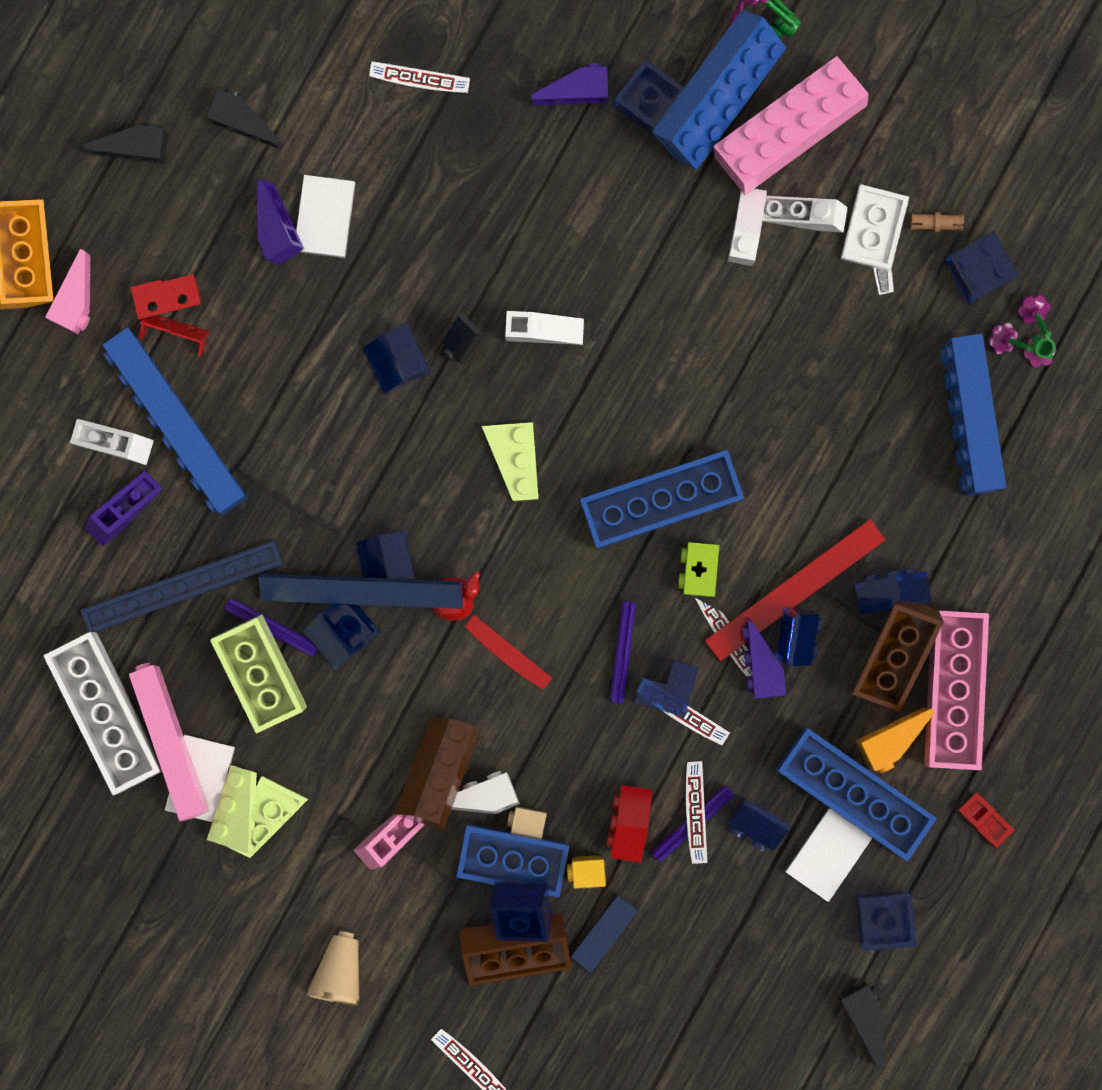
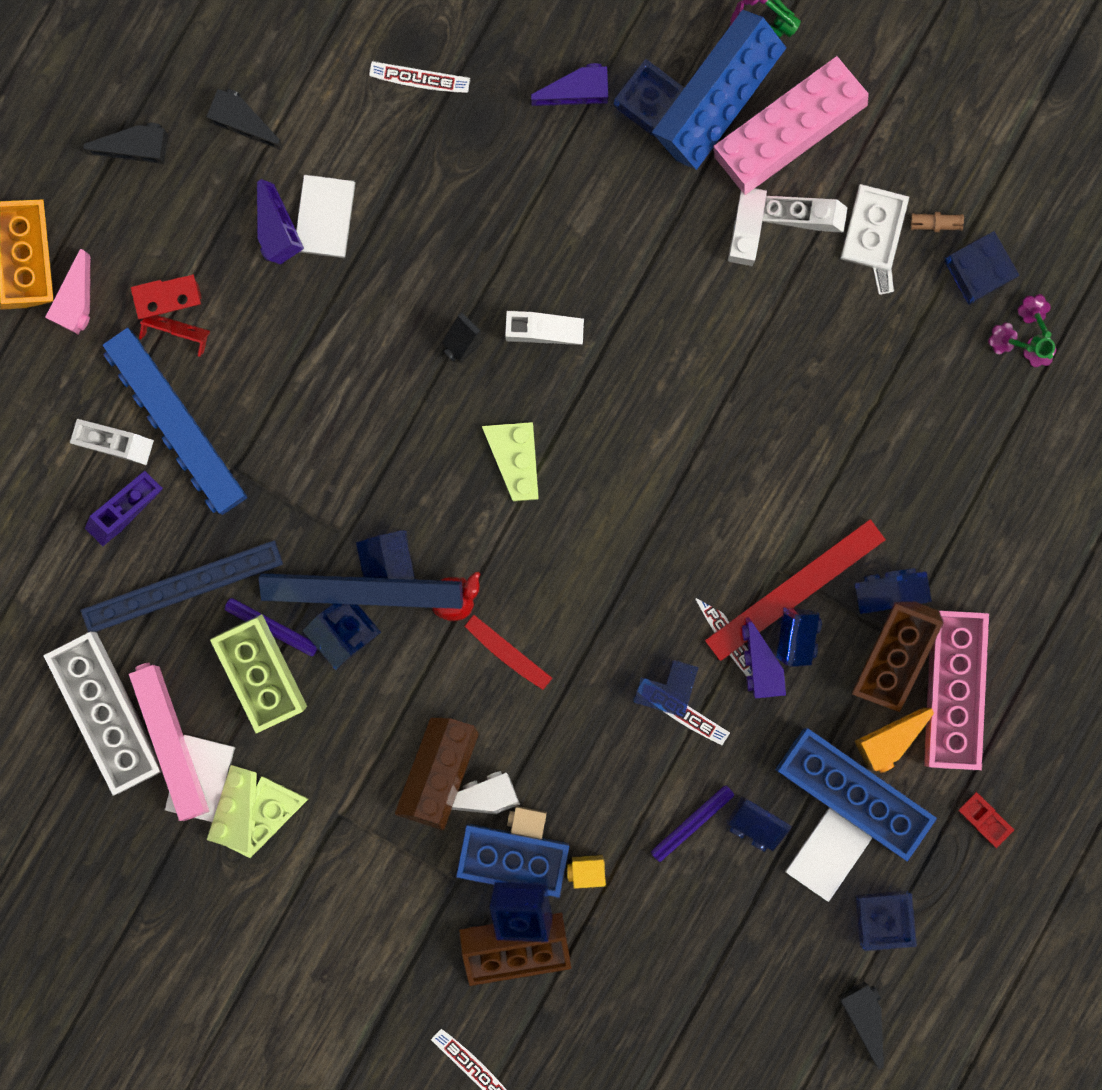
tan cone [307,931,359,1006] -> none
bright pink slope [354,814,424,870] -> none
clear blue slope [363,323,431,394] -> none
dark blue tile [571,894,638,973] -> none
blue brick [580,450,744,550] -> none
red brick [607,785,652,863] -> none
dark purple axle [610,601,636,703] -> none
lime brick [678,542,719,597] -> none
sticker [686,761,707,864] -> none
blue brick [940,334,1006,496] -> none

